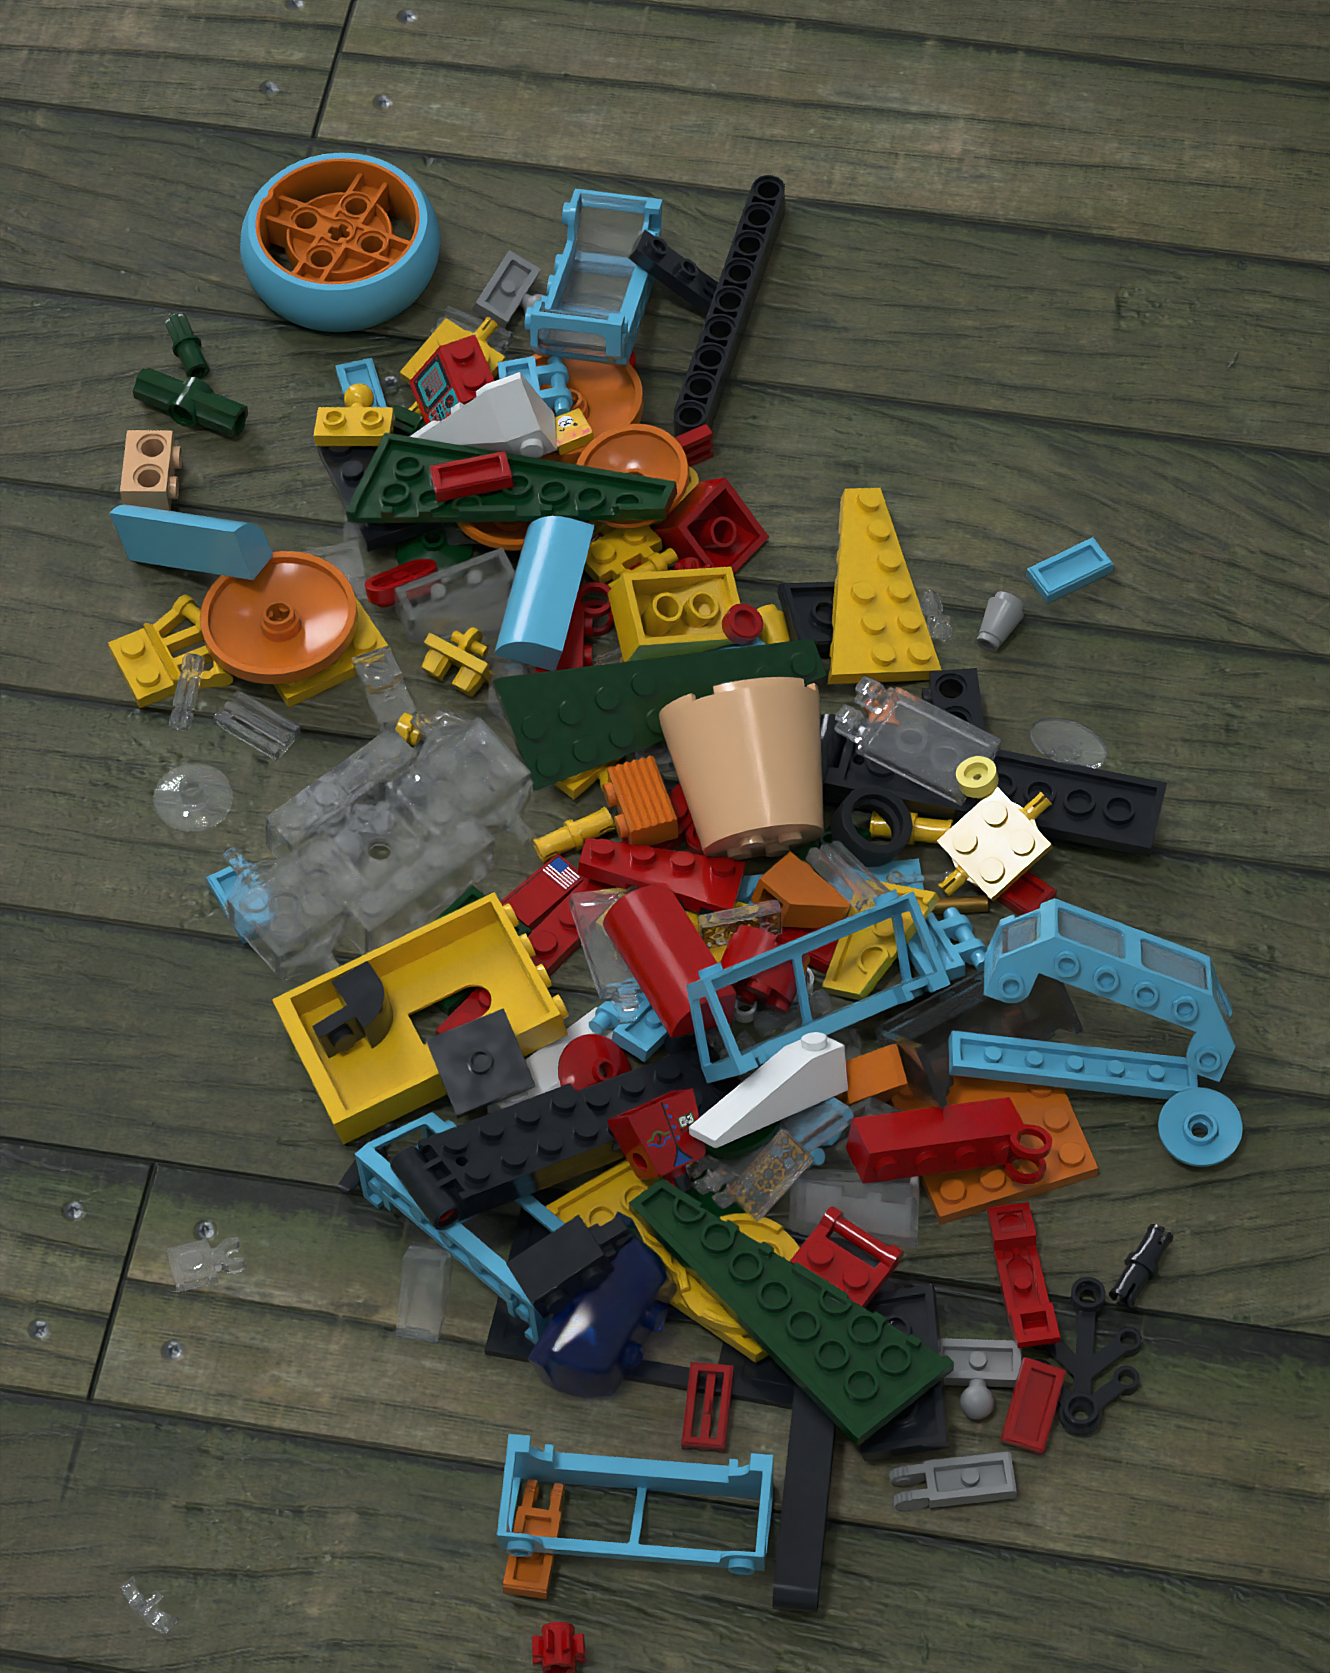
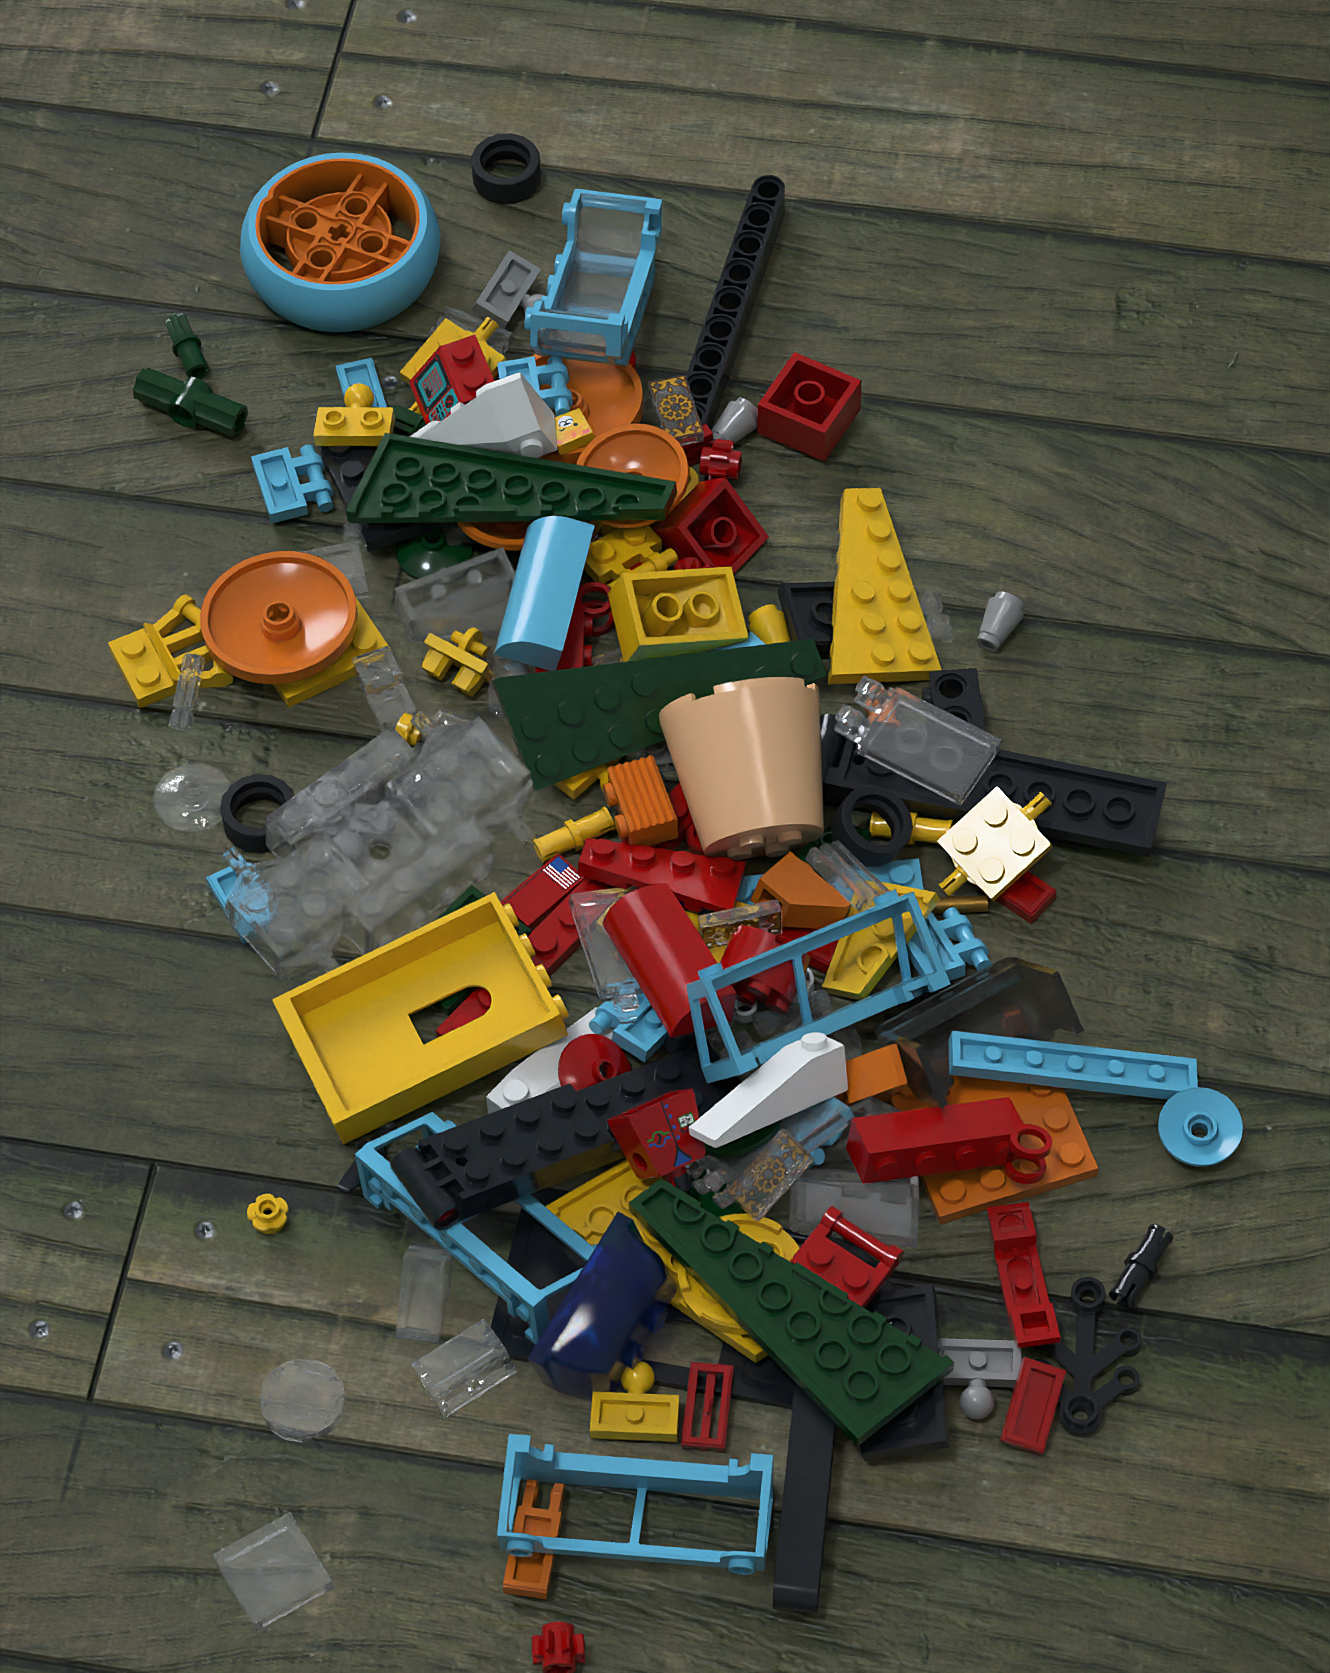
medium azure brick [109,504,273,580] -> none
clear piece [119,1576,180,1633] -> none
light nougat brick [120,430,182,511] -> none
clear plate [166,1237,246,1293] -> none
clear tile [213,690,301,761] -> none
black brick [312,961,393,1058] -> none
red plate [364,559,439,608] -> none
black plate [426,1008,536,1119] -> none
red tile [429,451,514,502] -> none
black hinge [506,1215,634,1319] -> none
black hinge [628,229,718,314] -> none
red tile [722,603,763,645] -> none
clear hinge [886,870,954,885] -> none
light grey hinge [889,1452,1017,1511] -> none
light yellow tile [956,756,999,799] -> none
medium azure windscreen [984,898,1236,1082] -> none
medium azure tile [1026,537,1114,604] -> none
clear dish [1030,718,1107,768] -> none
none -> clear tile [212,1512,334,1631]
none -> black tyre [220,774,299,853]
none -> yellow plate [247,1194,289,1234]
none -> medium azure plate [251,444,334,524]
none -> clear tile [259,1358,347,1443]
none -> clear hinge [411,1318,517,1419]
none -> black tyre [471,133,541,204]
none -> yellow plate [590,1360,680,1442]
none -> tile [648,374,704,446]
none -> red gear [699,439,742,481]
none -> light grey cone [711,397,758,444]
none -> red brick [757,352,861,462]

